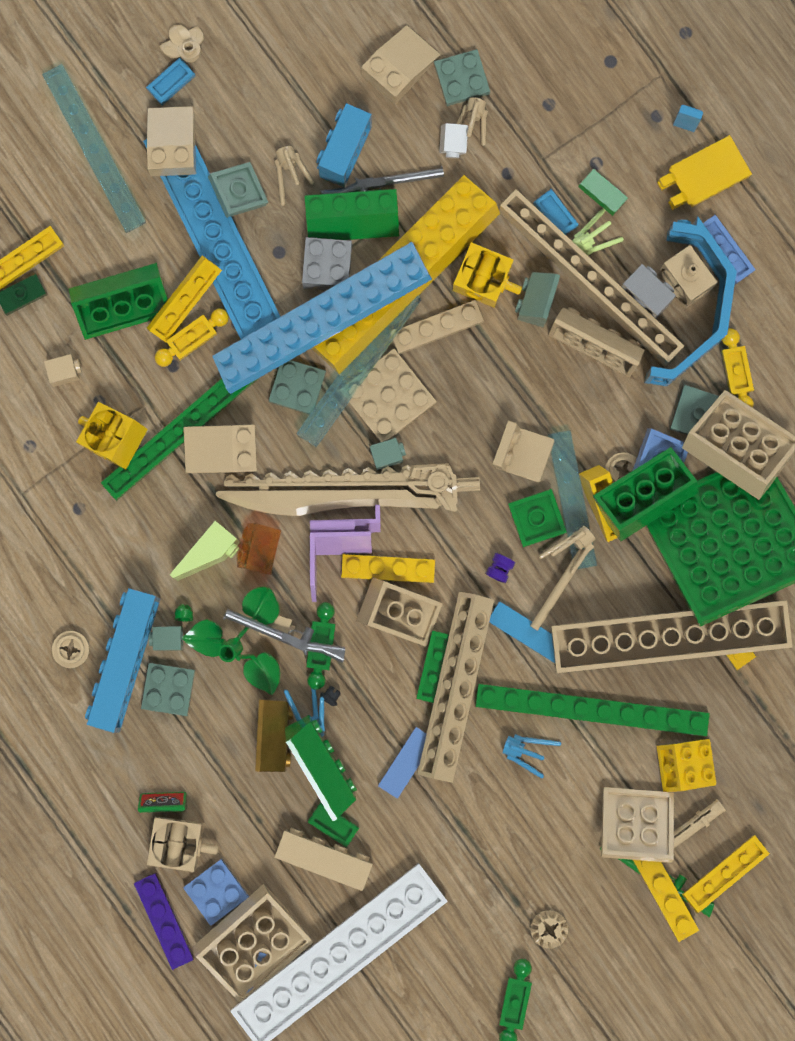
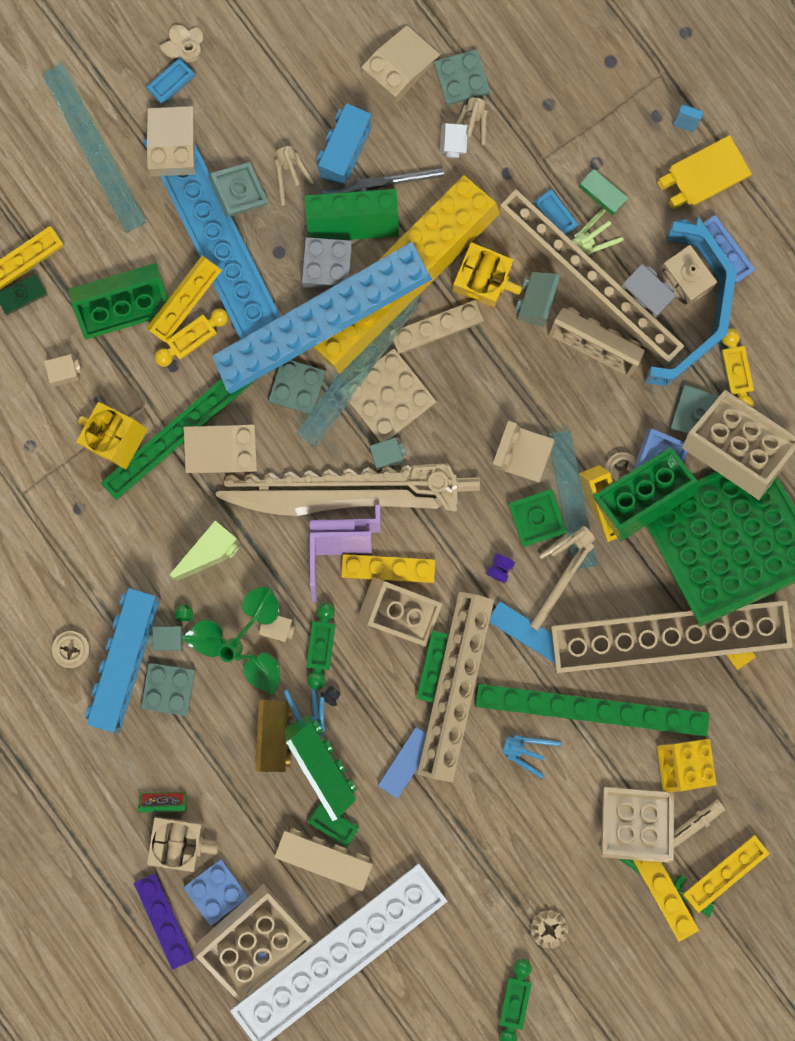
flat silver piece [223,609,345,663] -> none
clear orange bracket [237,523,281,575] -> none

